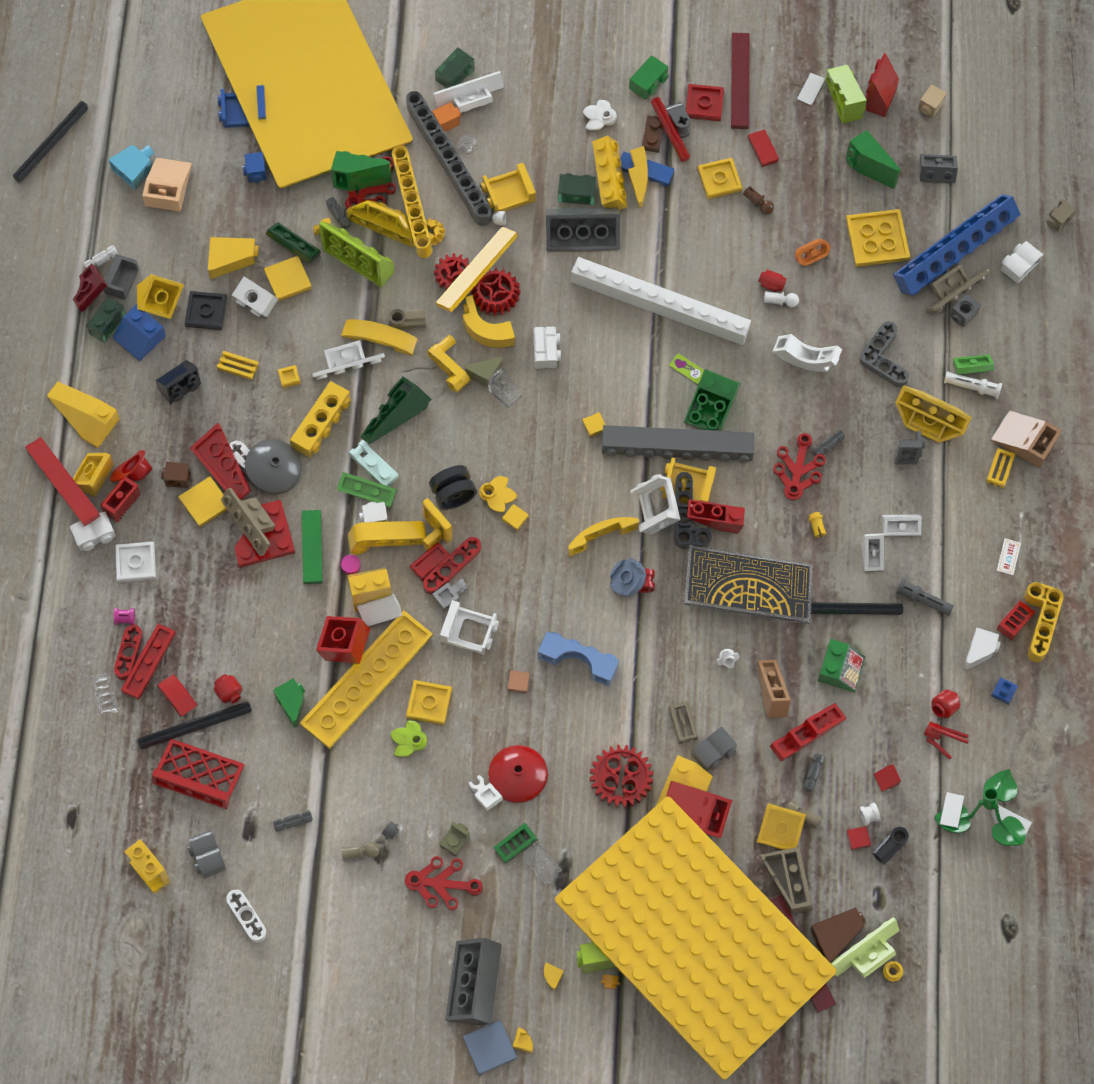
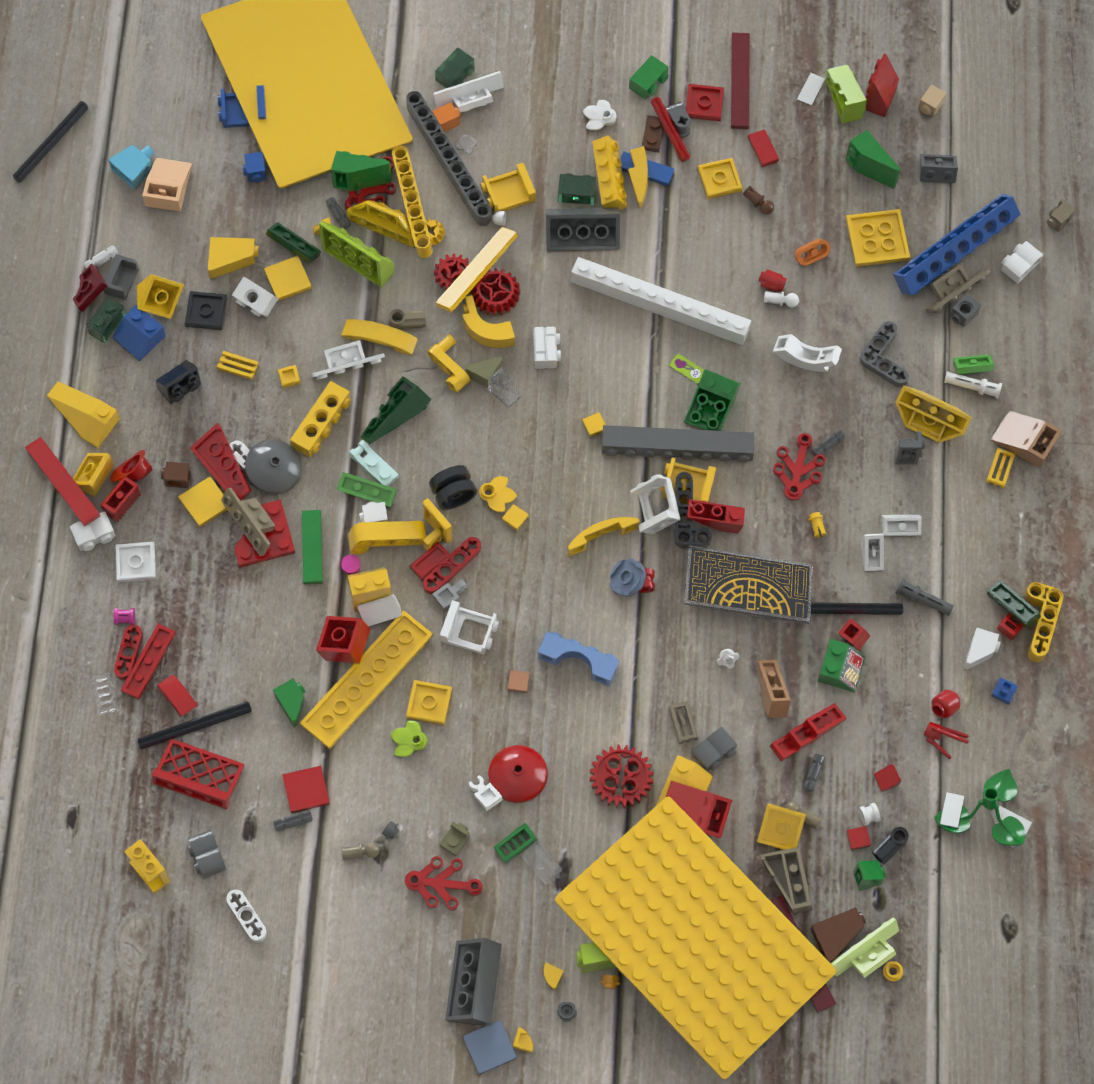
red head [213,674,243,704] -> none
white sticker [997,538,1021,575] -> none
none -> red tile [282,765,330,813]
none -> dark grey plate [557,1002,577,1022]
none -> red brick [838,618,870,651]
none -> green slope [853,861,886,891]
none -> tile [987,580,1041,628]

